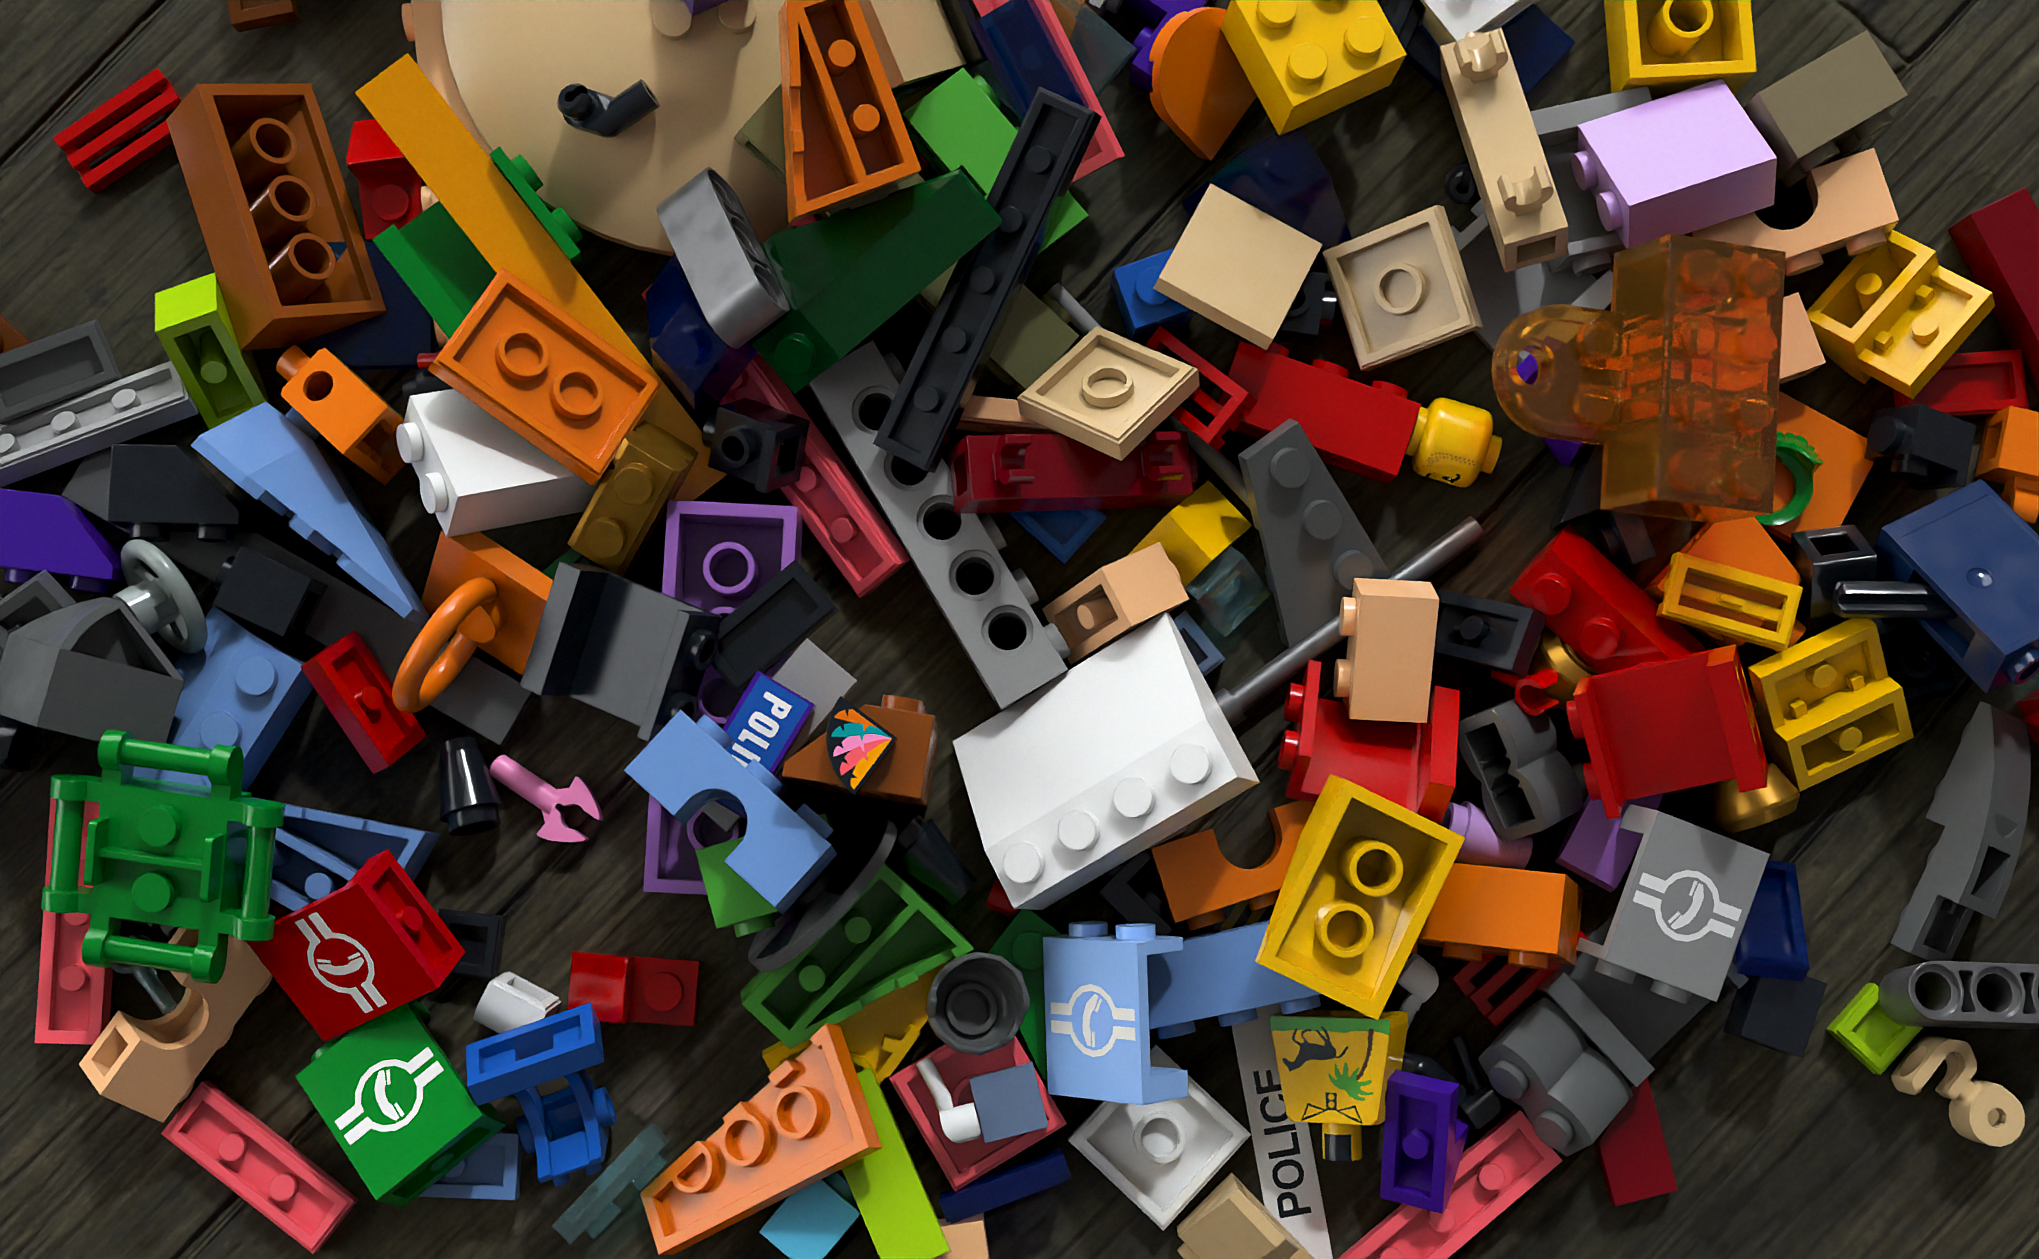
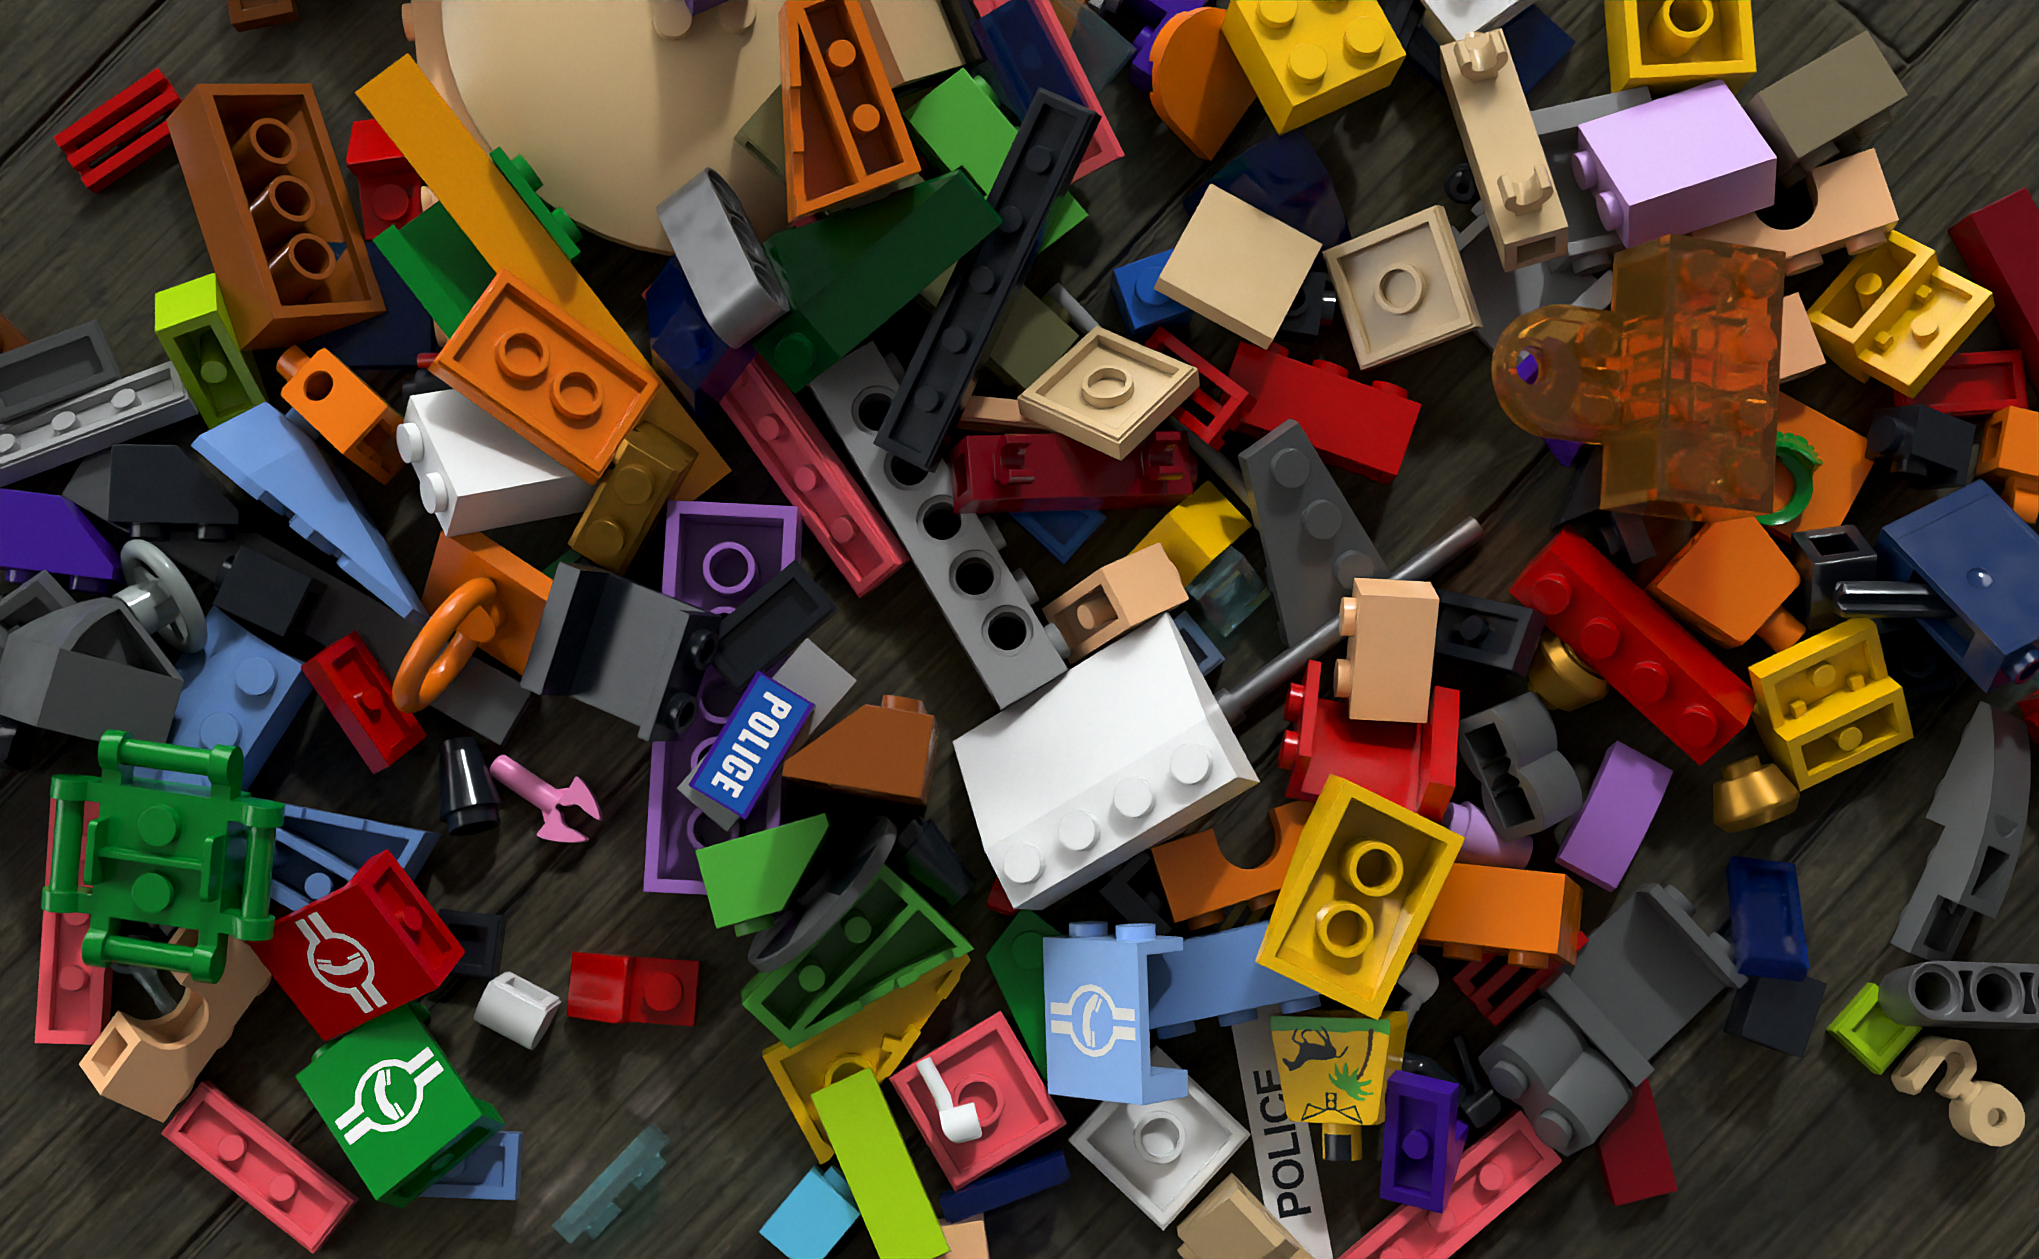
blue tile [466,1002,617,1186] -> none
black arm [557,79,660,138] -> none
medium blue arch [624,709,838,915] -> none
orange wing [640,1023,882,1255] -> none
black brick [702,398,810,493] -> none
tile [826,696,898,795] -> none
dark grey hair [925,952,1030,1056] -> none
sand blue tile [969,1061,1049,1143] -> none
yellow head [1405,397,1502,488] -> none
red hand [1491,669,1559,716] -> none
red panel [1566,644,1769,819] -> none
light grey panel [1576,803,1770,1005] -> none
yellow tile [1656,552,1803,651] -> none

